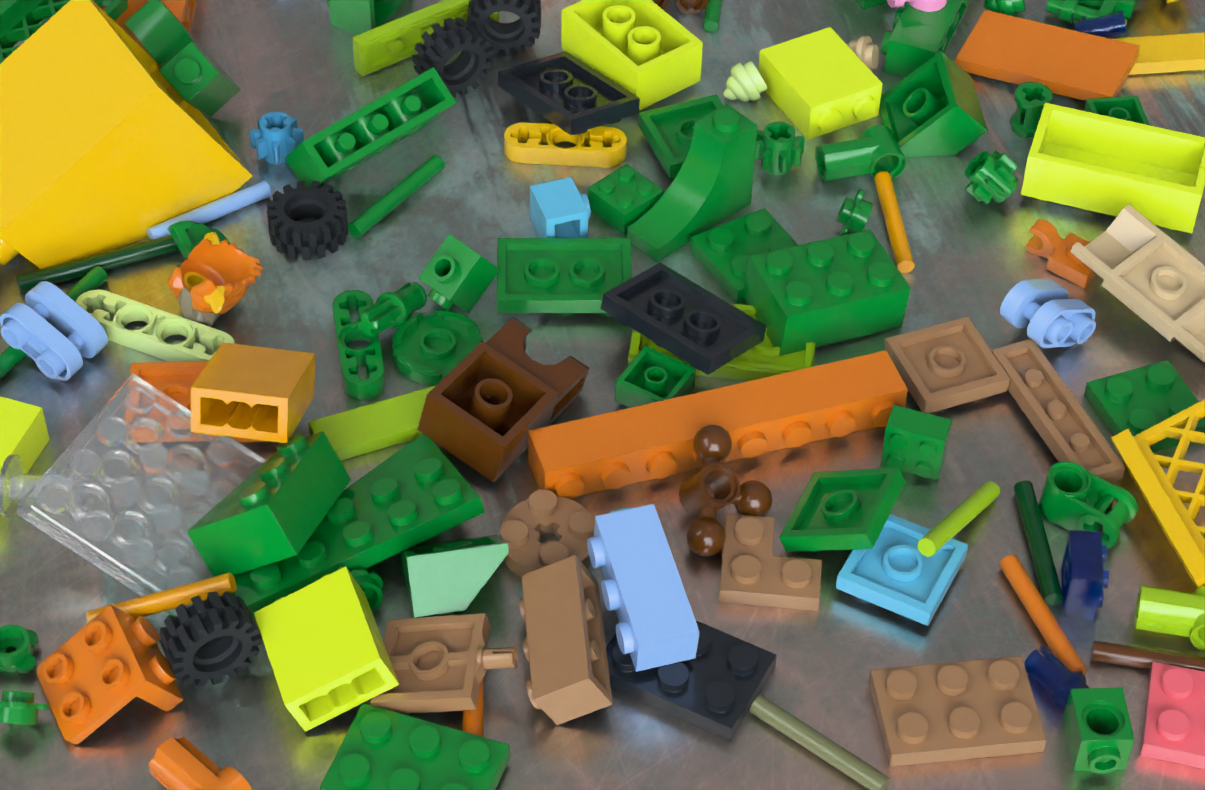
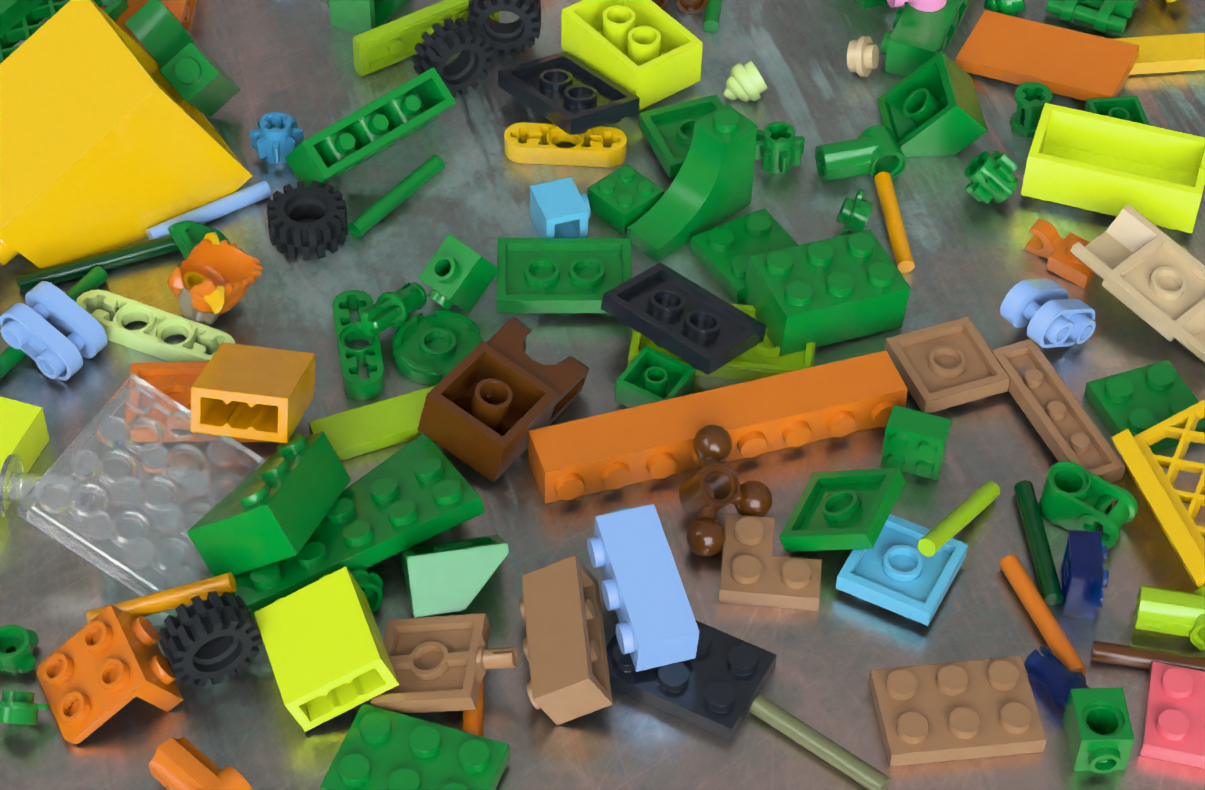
medium nougat plate [500,489,595,577] -> none
neon yellow brick [758,27,883,140] -> none
clear blue pin [1075,11,1128,39] -> none

